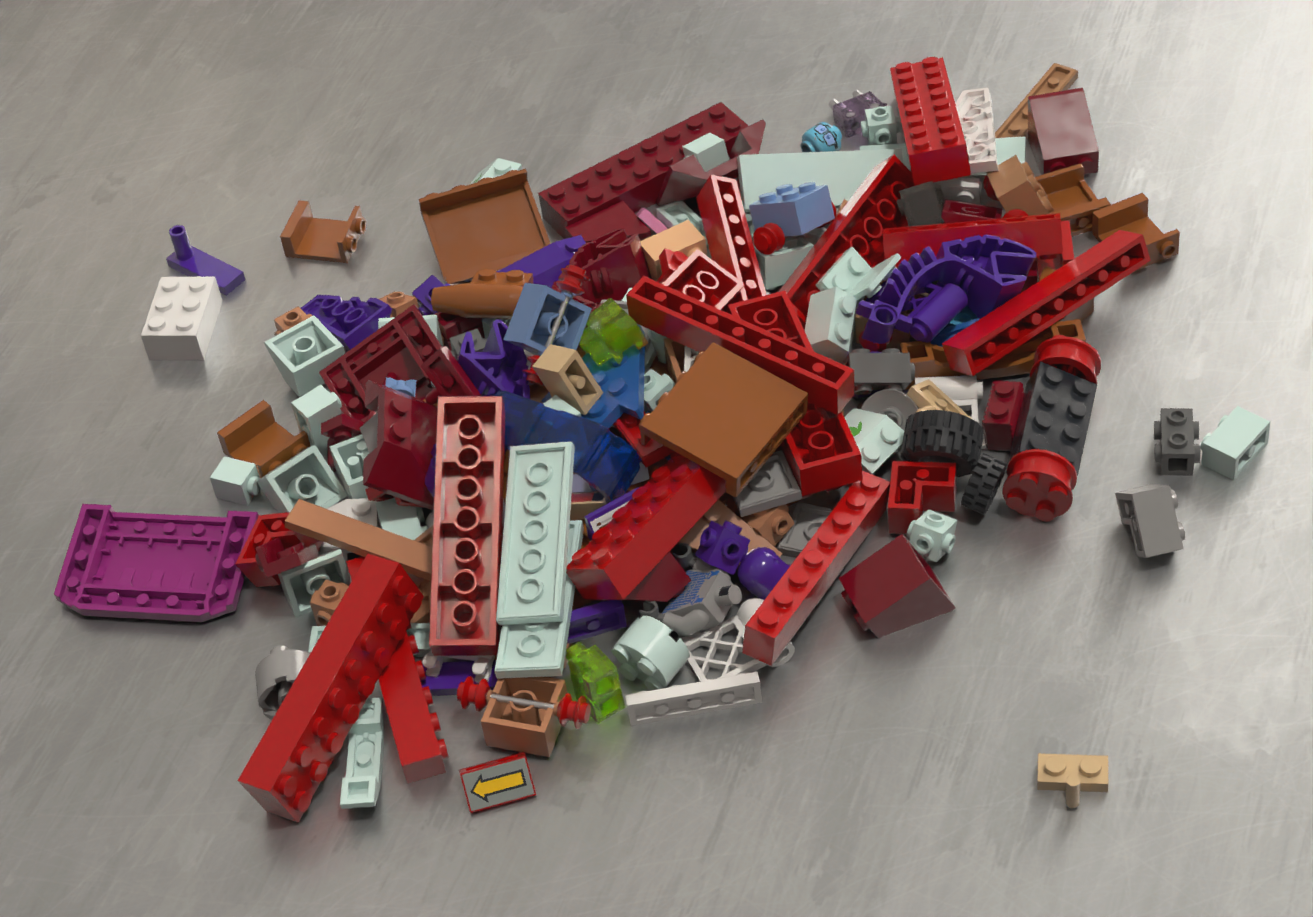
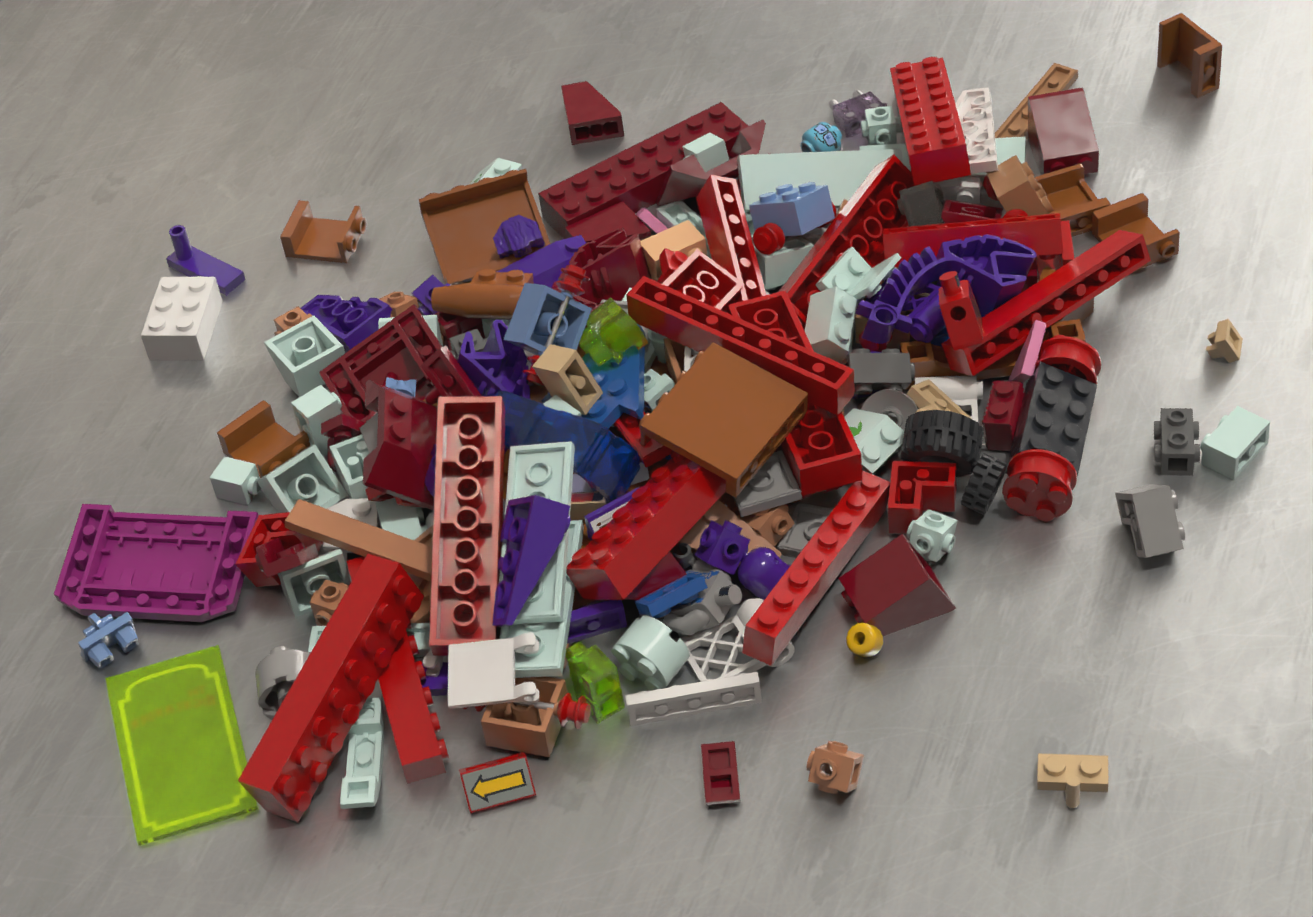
none -> medium blue hips [78,612,139,669]
none -> clear neon green piece [105,645,259,846]
none -> white flag [448,632,539,709]
none -> dark purple wedge [492,495,570,627]
none -> dark purple hair [493,215,545,259]
none -> dark red slope [561,81,624,145]
none -> blue plate [635,573,708,618]
none -> dark red slope [701,741,741,805]
none -> nougat brick [806,741,864,794]
none -> yellow piece [846,623,883,657]
none -> red torso [938,271,984,351]
none -> bright pink tile [1008,320,1046,383]
none -> dark orange panel [1157,13,1223,99]
none -> tan tile [1206,319,1243,363]

